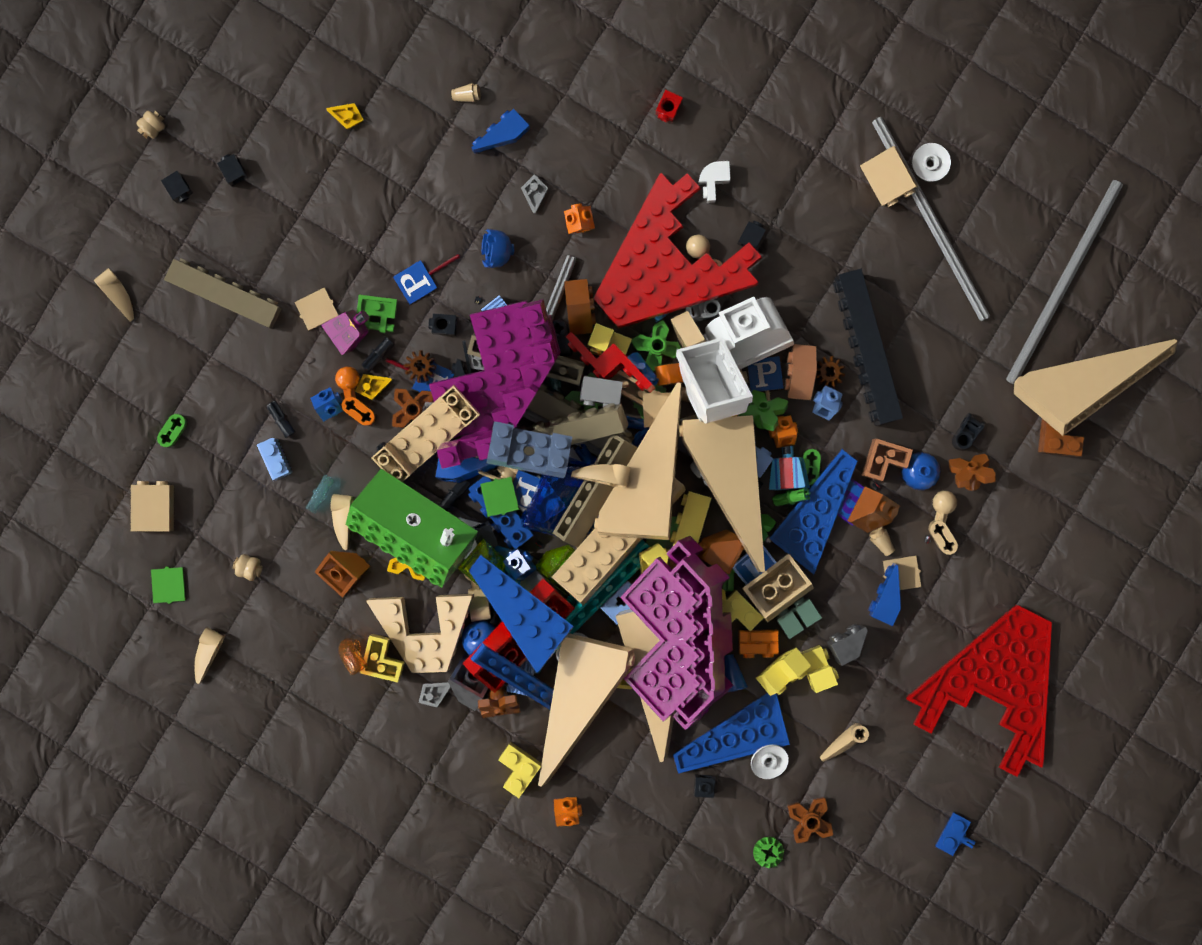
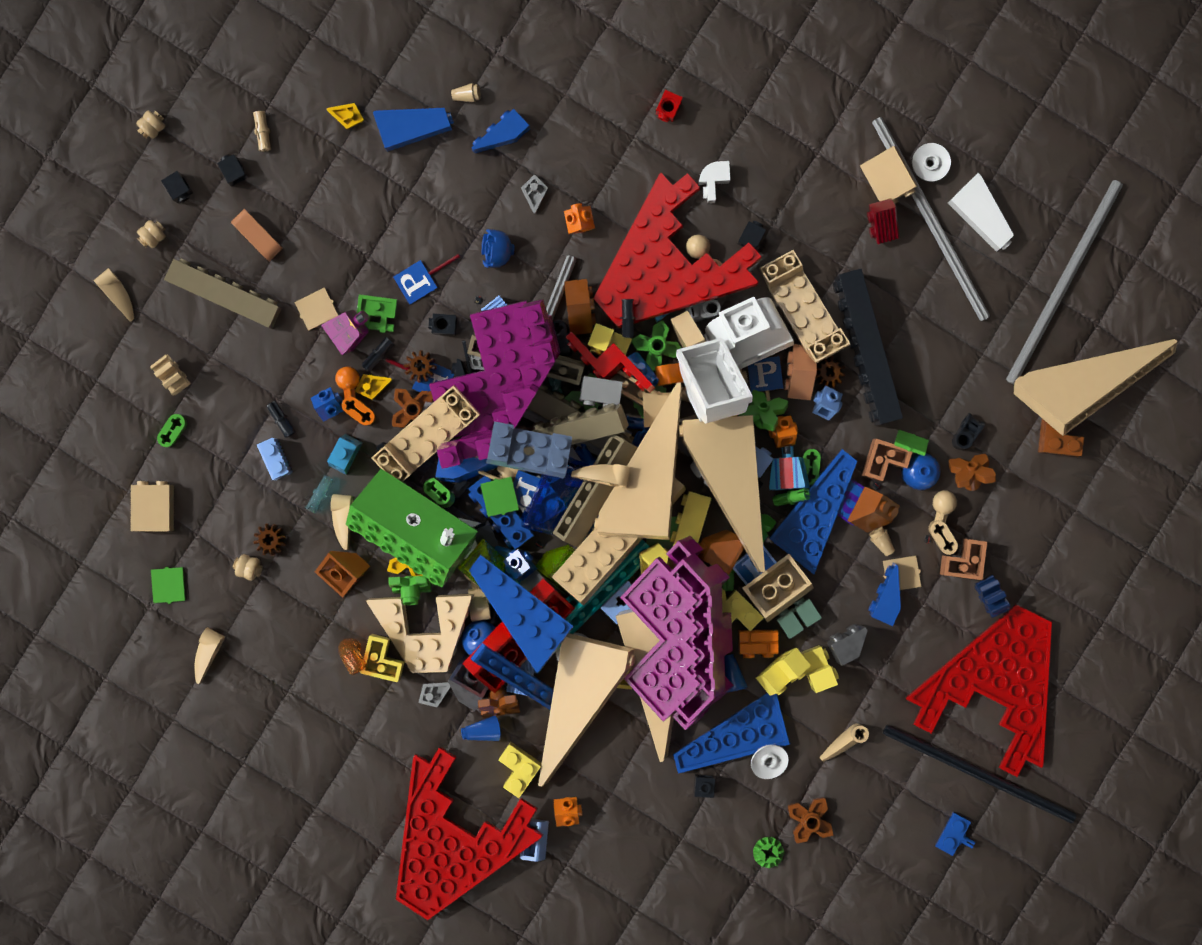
none -> tan piece [137,220,166,248]
none -> tan gear [150,354,191,396]
none -> nougat beam [231,209,283,262]
none -> tan pin [253,111,271,152]
none -> reddish brown gear [253,523,287,556]
none -> dark azure torso [327,434,363,475]
none -> blue slope [373,108,454,152]
none -> bright green plant [389,576,431,605]
none -> red wing [396,747,544,920]
none -> bright green beam [423,478,455,508]
none -> blue piece [461,715,500,741]
none -> light blue brick [520,819,549,862]
none -> black axle [620,299,635,338]
none -> tan slope [760,250,850,363]
none -> dark red brick [867,198,900,244]
none -> black axle [883,725,1076,823]
none -> bright green piece [894,430,929,456]
none -> nougat brick [940,539,987,580]
none -> white slope [948,173,1014,251]
none -> dark blue gear [975,575,1010,618]

